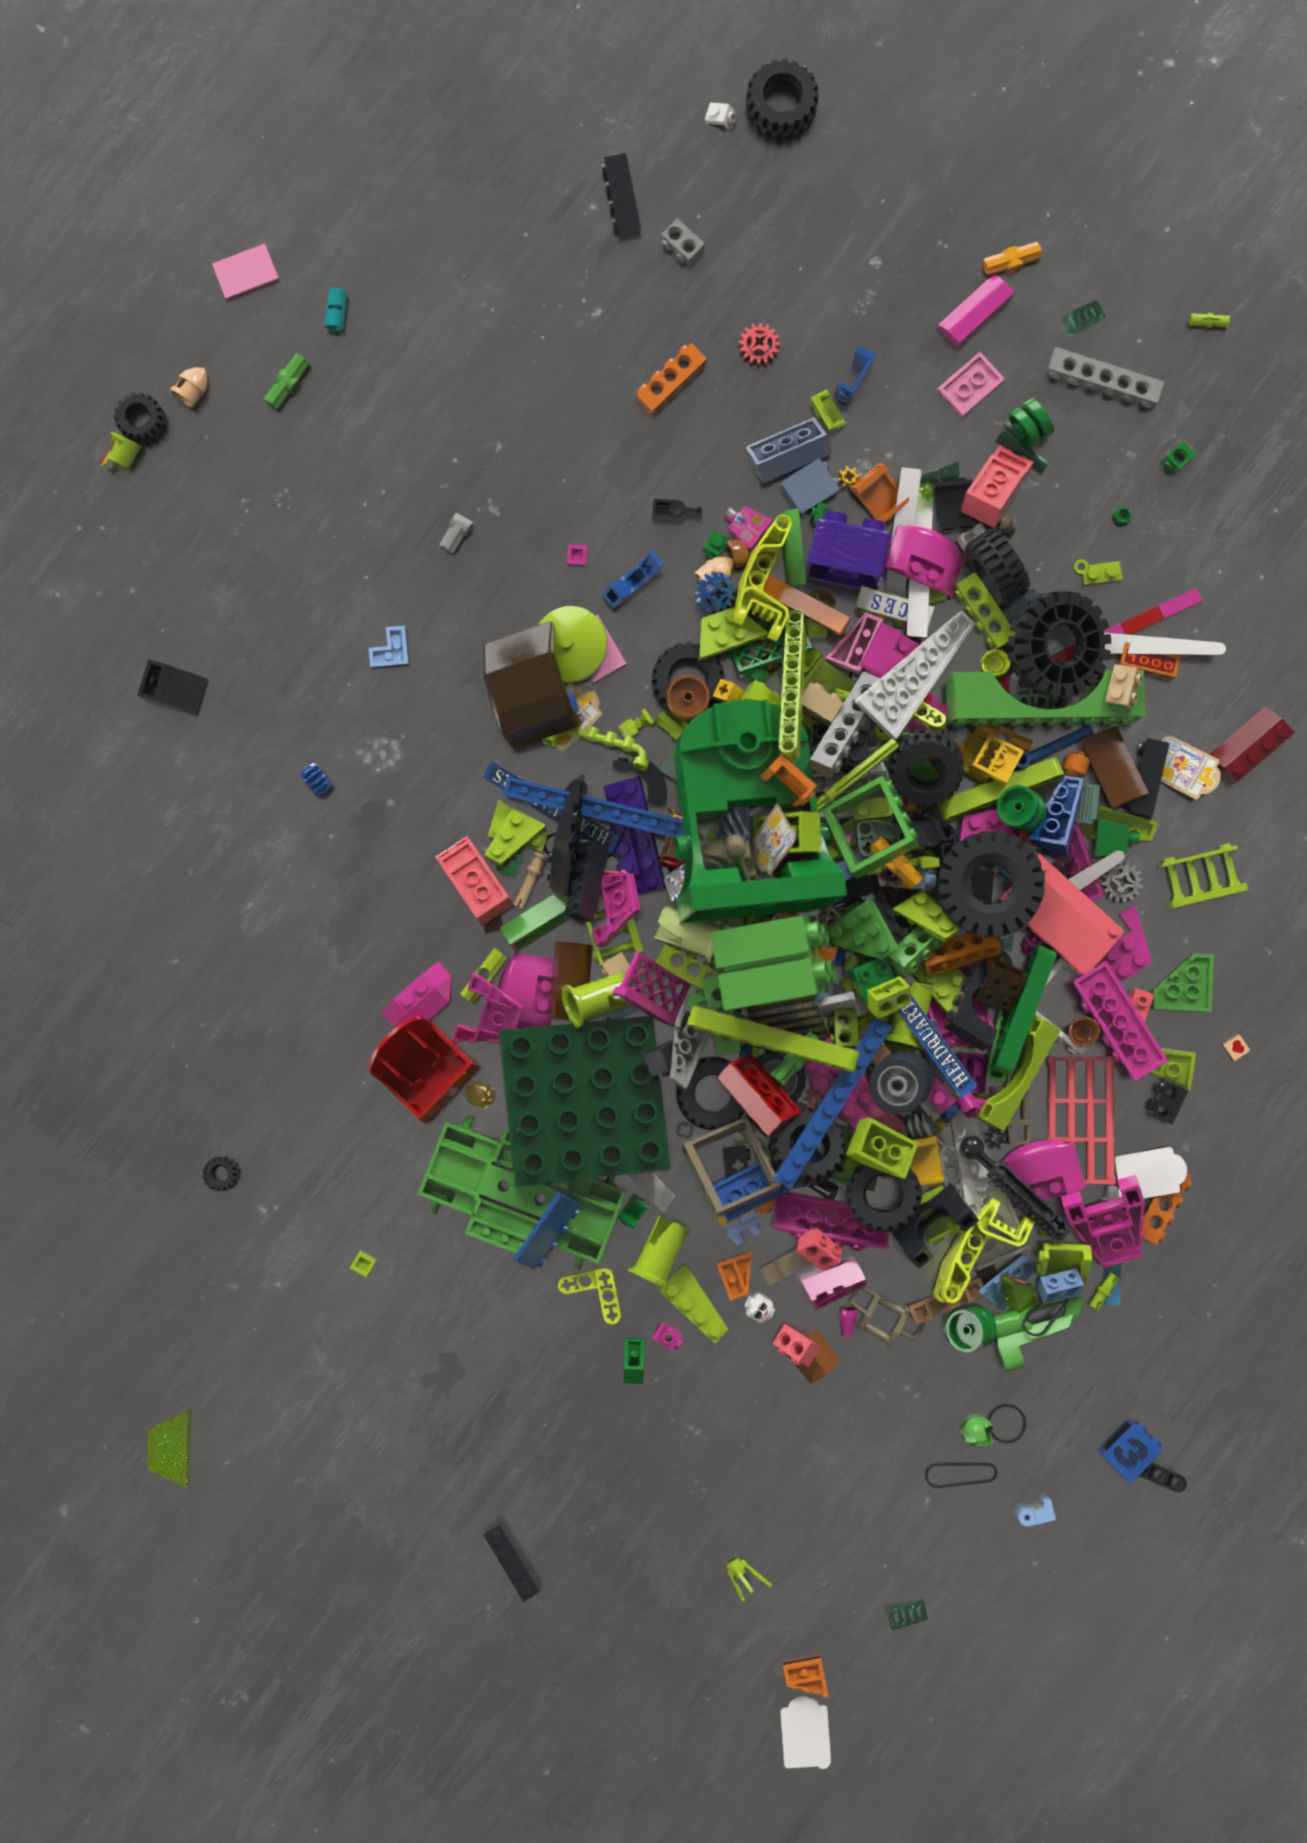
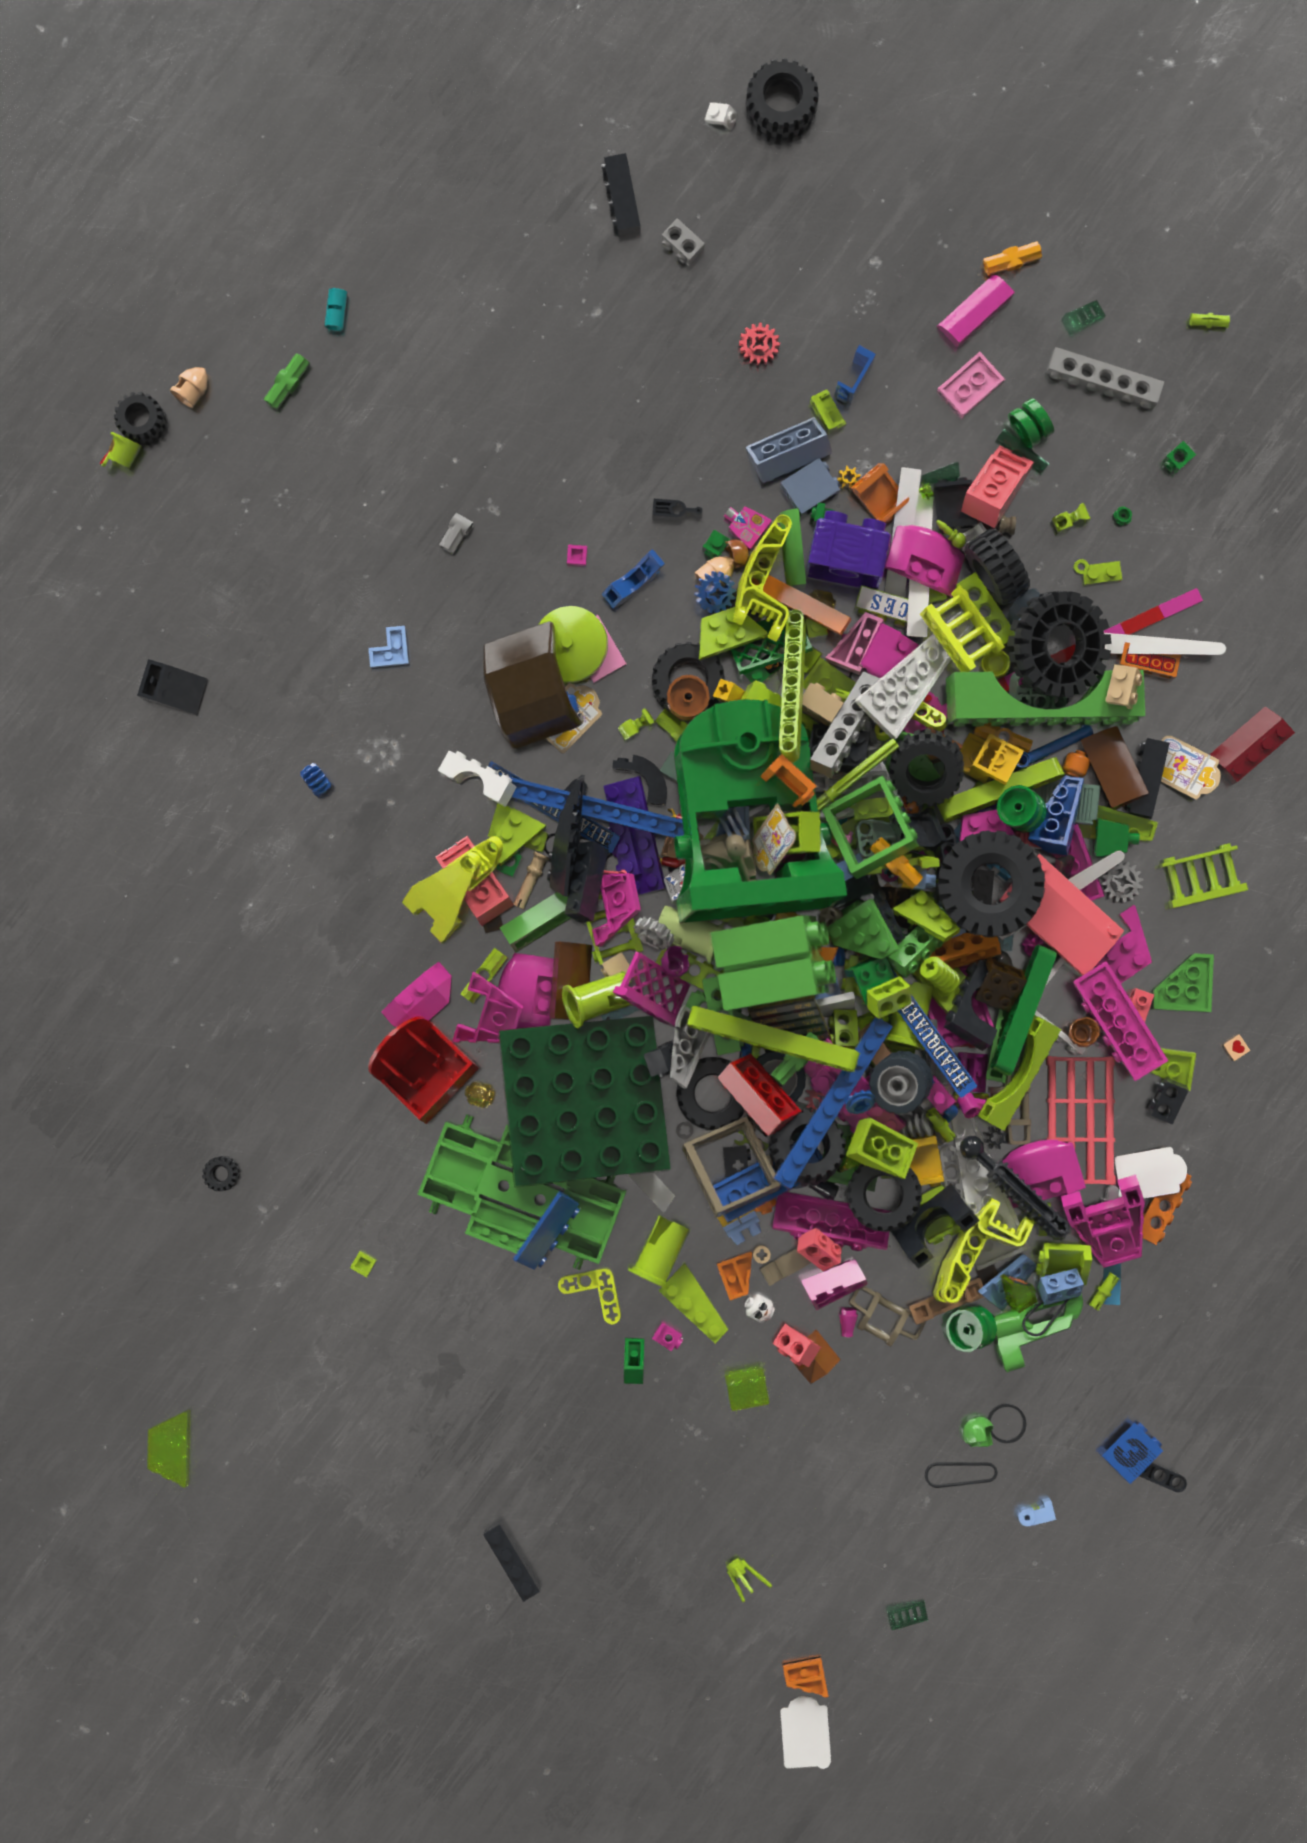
bright pink tile [212,244,279,300] -> none
lime bar [542,725,649,771] -> none
green bracket [618,1194,650,1229] -> none
orange brick [636,343,707,416] -> none
none -> neon yellow piece [402,836,503,943]
none -> white arch [438,751,516,807]
none -> light grey gear [633,917,674,950]
none -> magenta hair [661,945,690,977]
none -> clear neon green bracket [724,1366,769,1411]
none -> tan bush [753,1245,771,1264]
none -> blue gear [845,1090,875,1114]
none -> neon yellow fence [920,585,1005,672]
none -> lime piece [920,957,960,993]
none -> lime pin [926,1108,955,1142]
none -> lime bar [936,520,966,548]
none -> lime leg [1052,503,1091,533]

